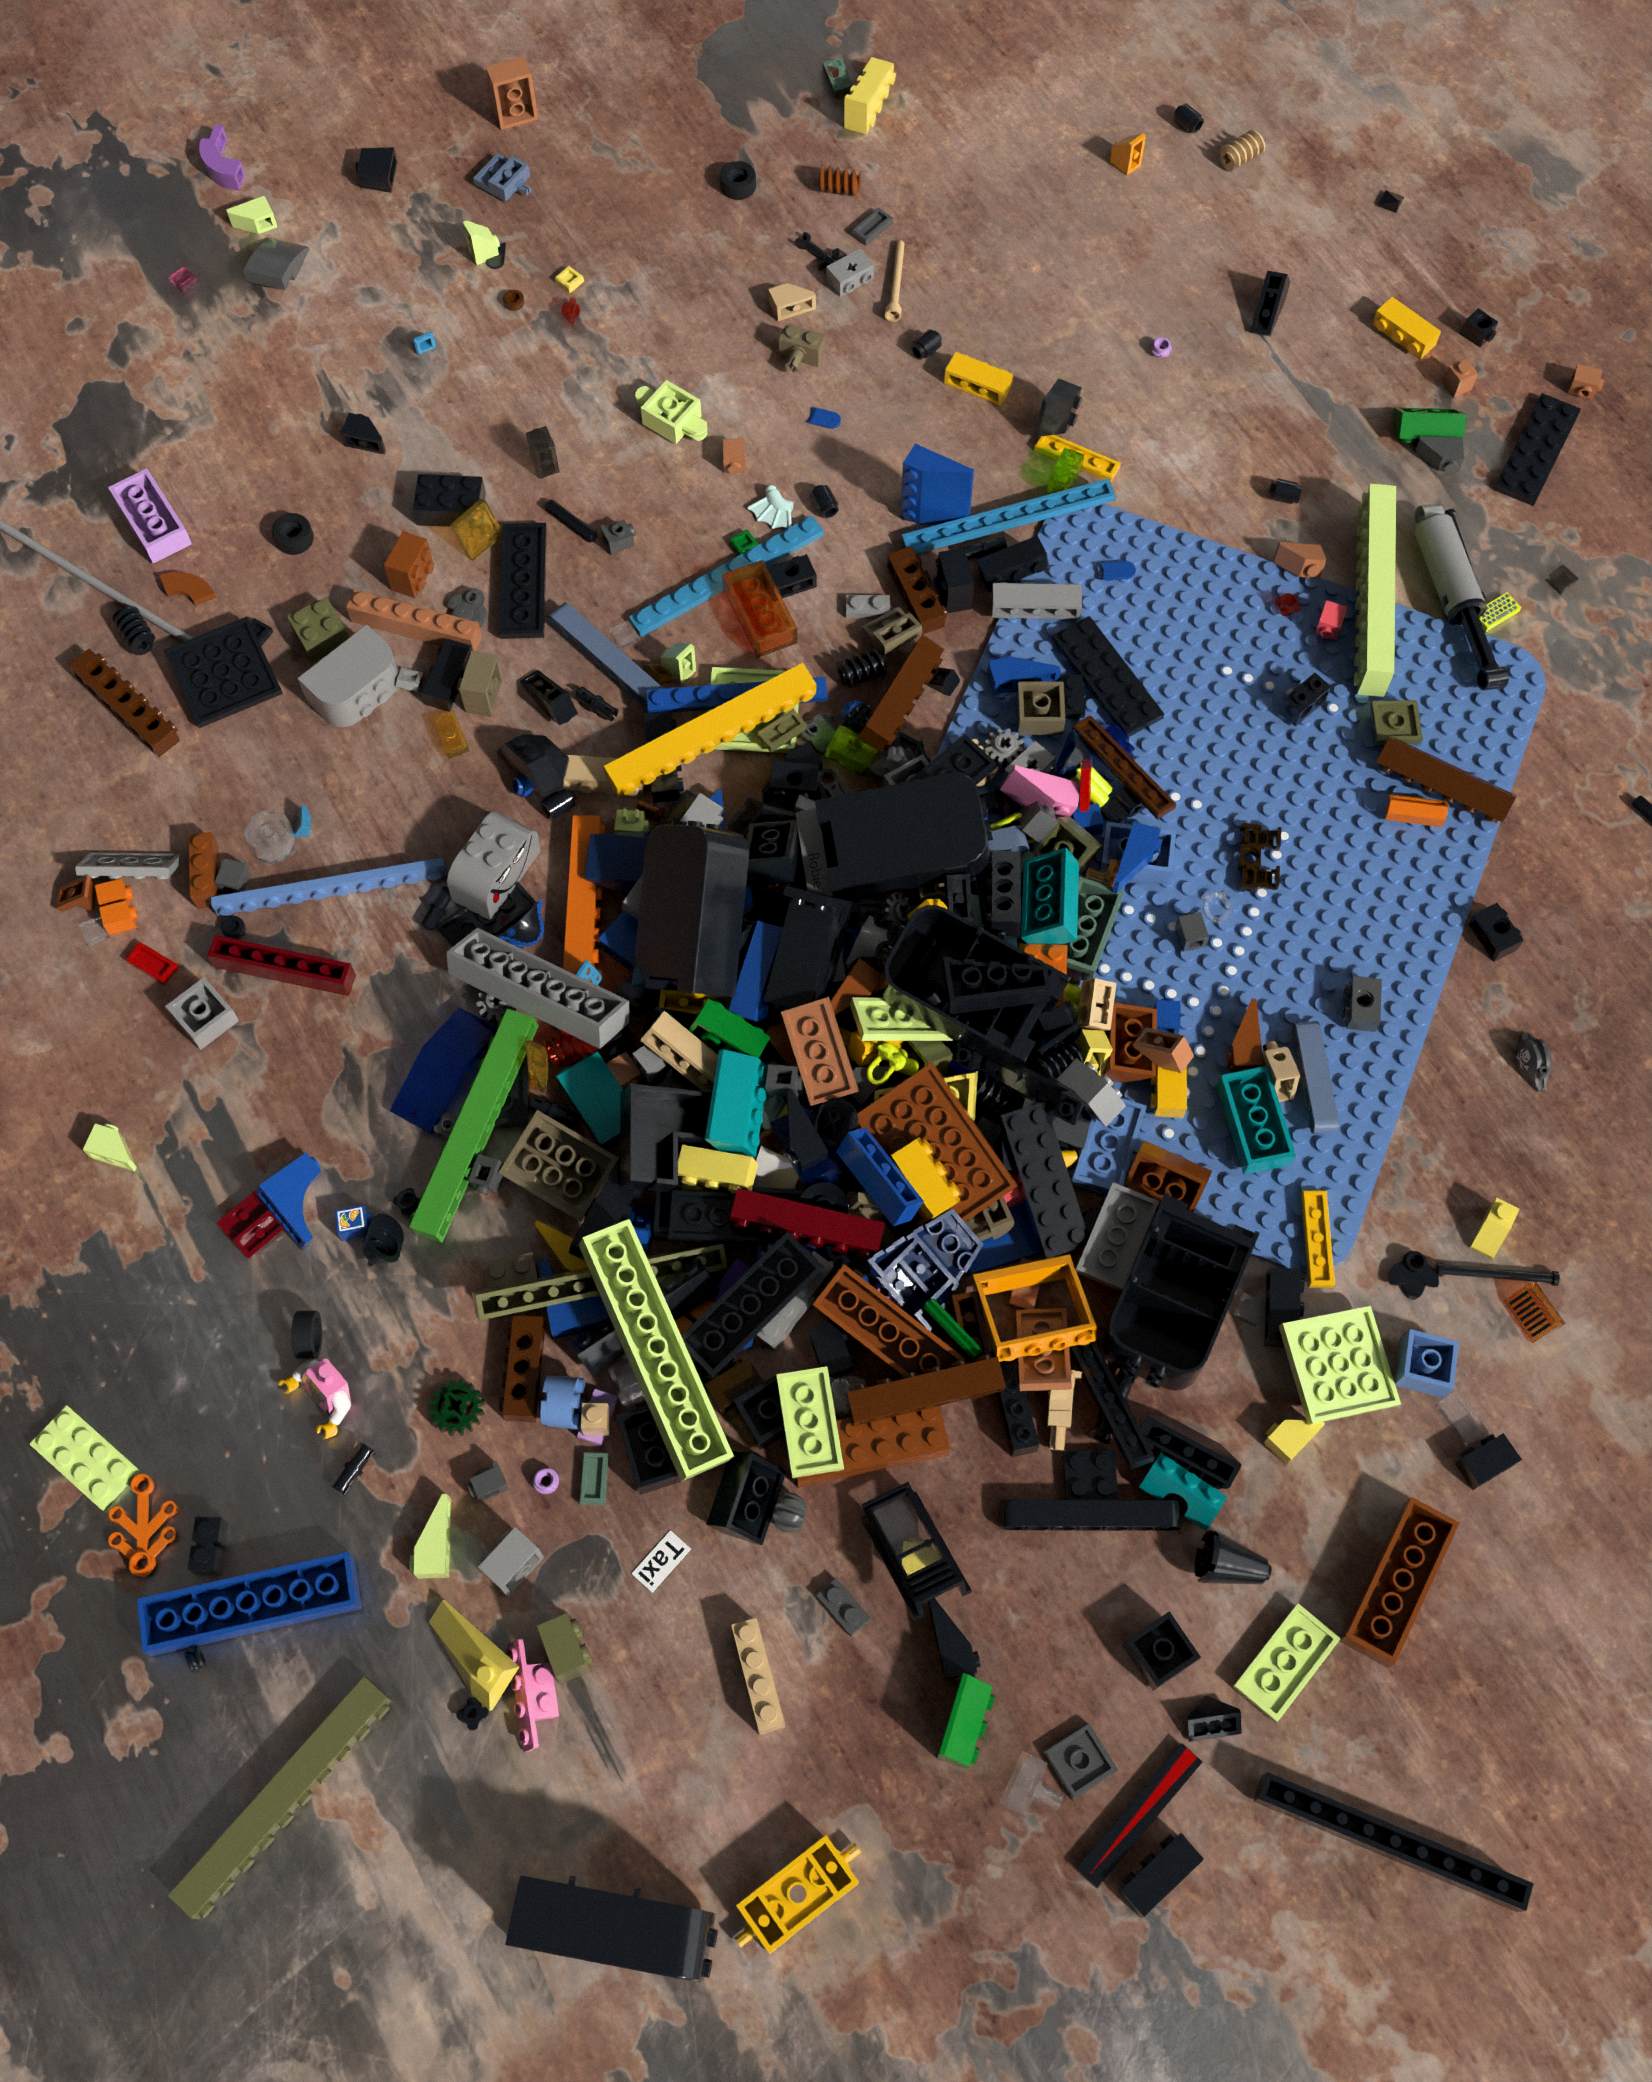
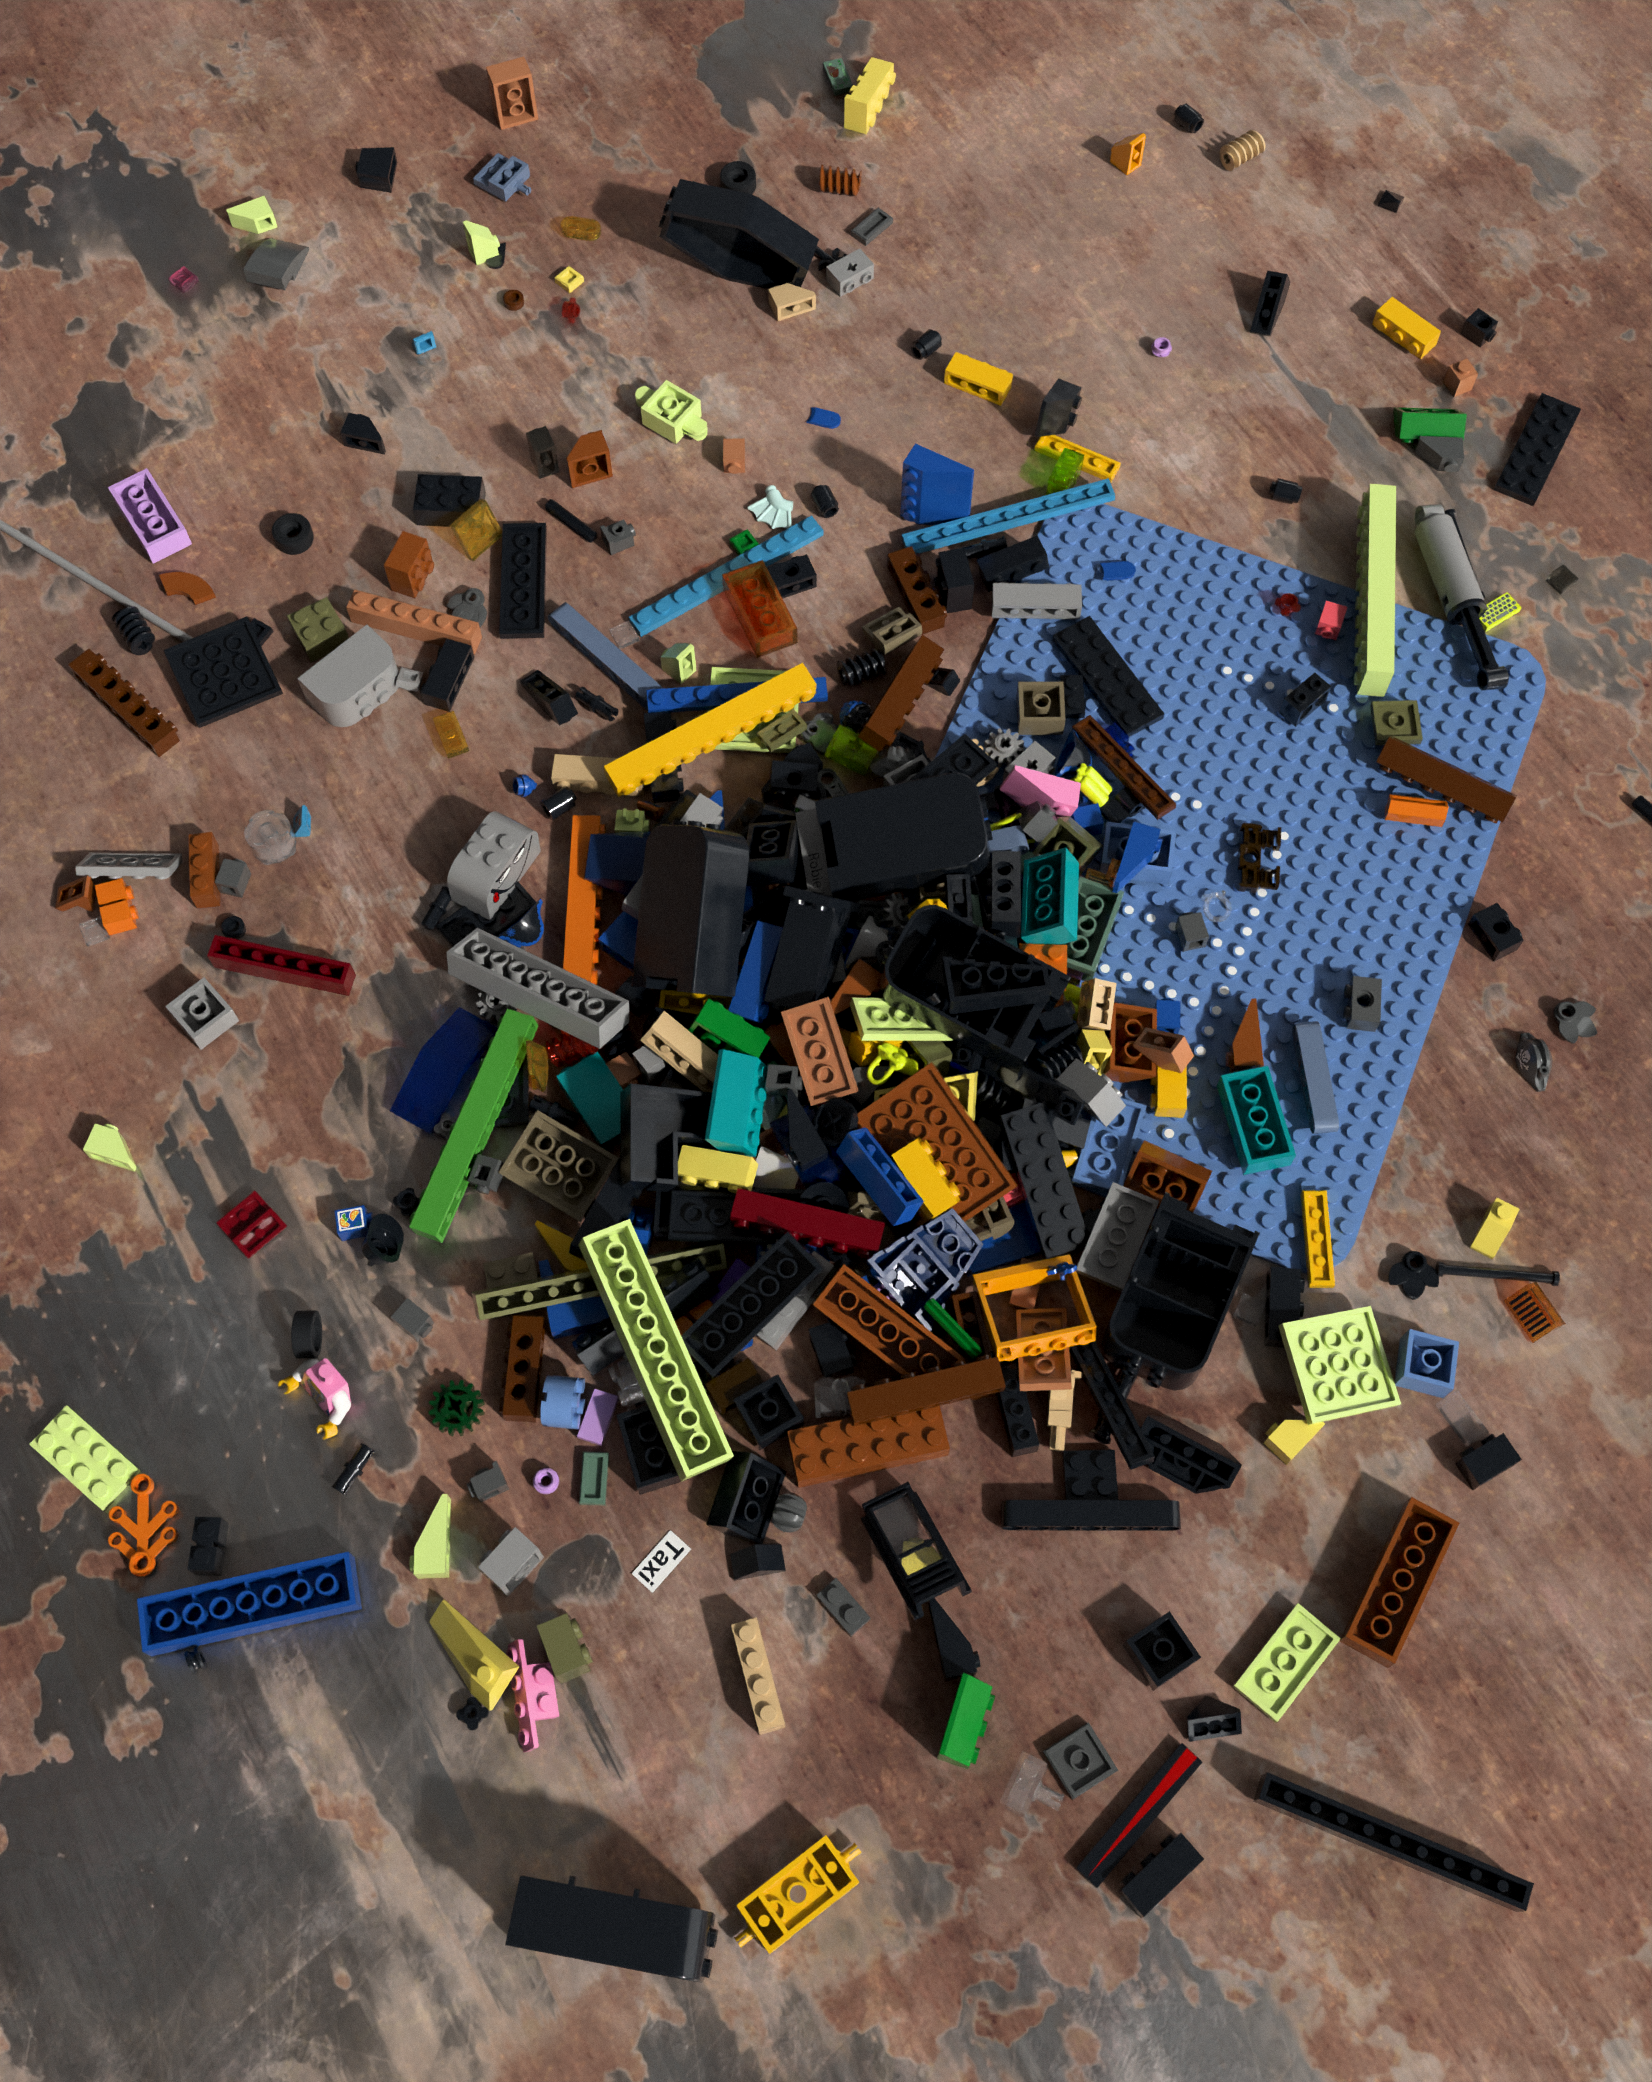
red tile [125,941,179,985] -> none
olive brick [168,1676,392,1920] -> none
medium lavender arch [199,124,246,191] -> none
medium blue plate [211,857,448,916] -> none
blue arch [255,1152,322,1250] -> none
dark tan brick [457,651,503,717] -> none
black wedge [497,734,569,797] -> none
dark azure slope [575,960,602,986] -> none
tan brick [581,1403,611,1436] -> none
dark brown tile [643,663,673,684] -> none
yellowish green plate [776,1366,844,1478] -> none
dark tan brick [779,323,825,373] -> none
light grey plate [846,595,890,619] -> none
tan piece [885,240,905,322] -> none
blue slope [987,656,1060,695] -> none
red tile [1080,759,1092,812] -> none
teal arch [1139,1453,1227,1531] -> none
black cone [1194,1530,1272,1585] -> none
tan torso [1263,1041,1300,1102] -> none
nougat slope [1273,542,1327,579] -> none
nougat brick [1568,364,1604,400] -> none
none -> dark grey brick [391,1298,434,1342]
none -> clear yellow plate [561,216,601,241]
none -> dark orange slope [566,430,613,488]
none -> black container [658,179,819,289]
none -> black slope [730,1544,786,1581]
none -> blue plant [1047,1262,1077,1280]
none -> dark grey plate [1553,1001,1597,1044]

